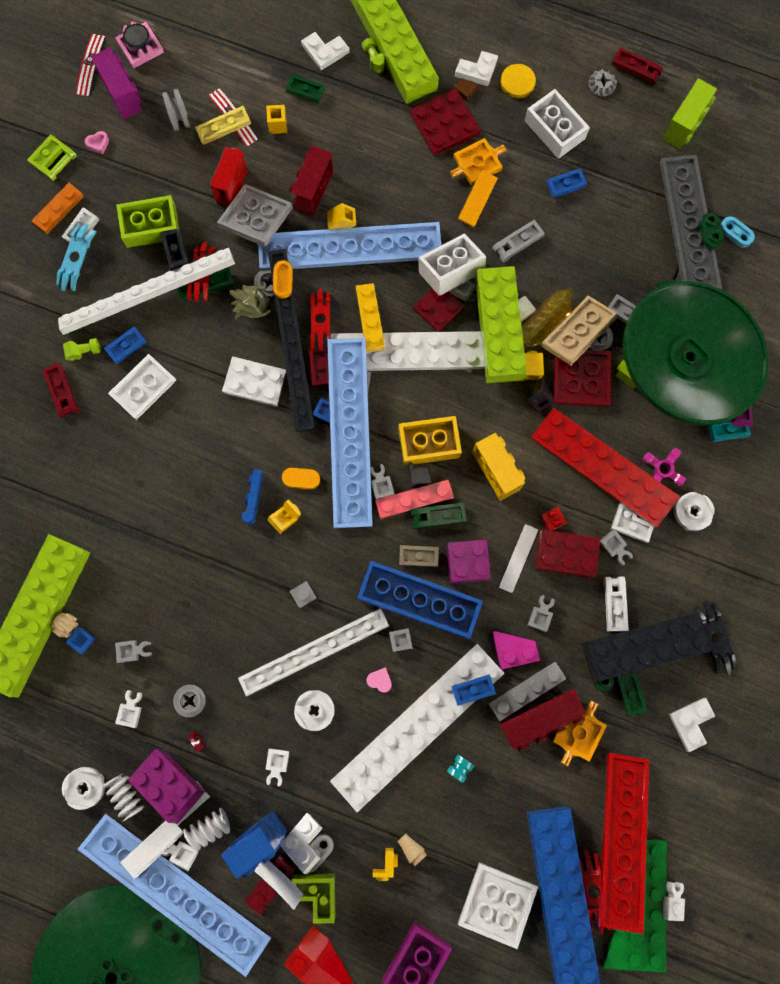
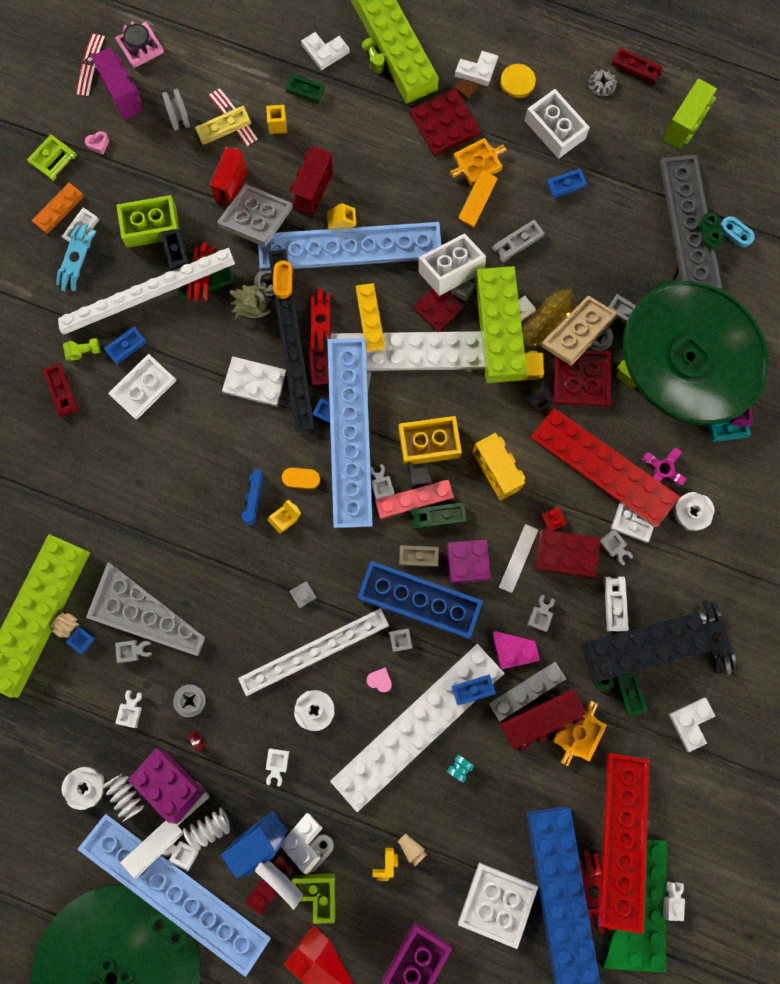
none -> light grey wing [86,562,205,656]

